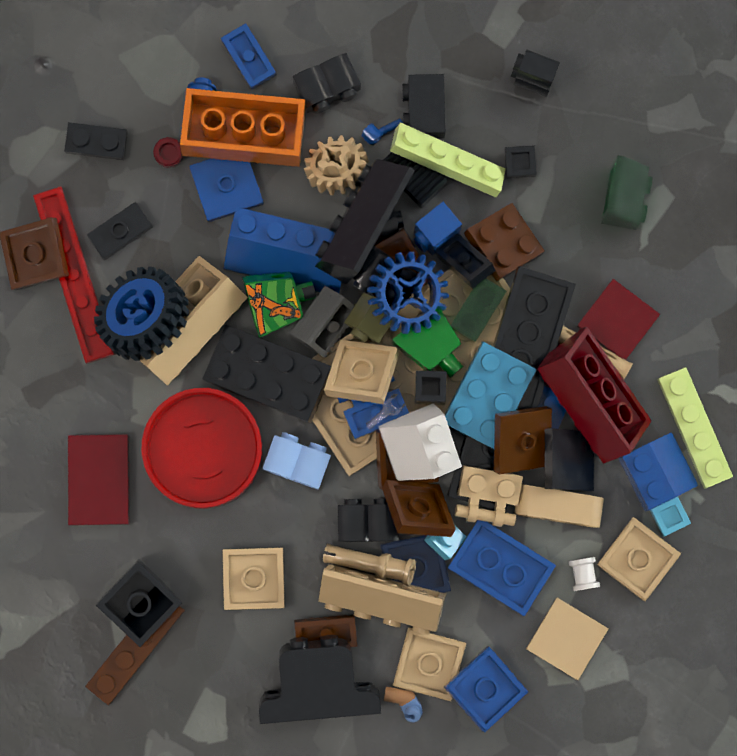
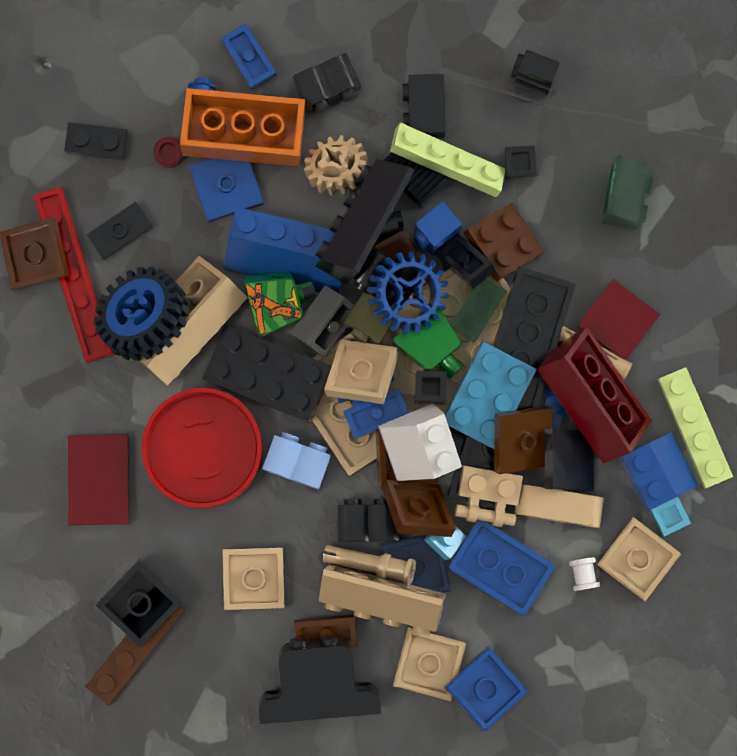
blue hand [361,118,403,145] -> none
clear hand [366,394,405,429] -> none
arm [384,686,423,723] -> none
tan tile [526,597,608,680] -> none

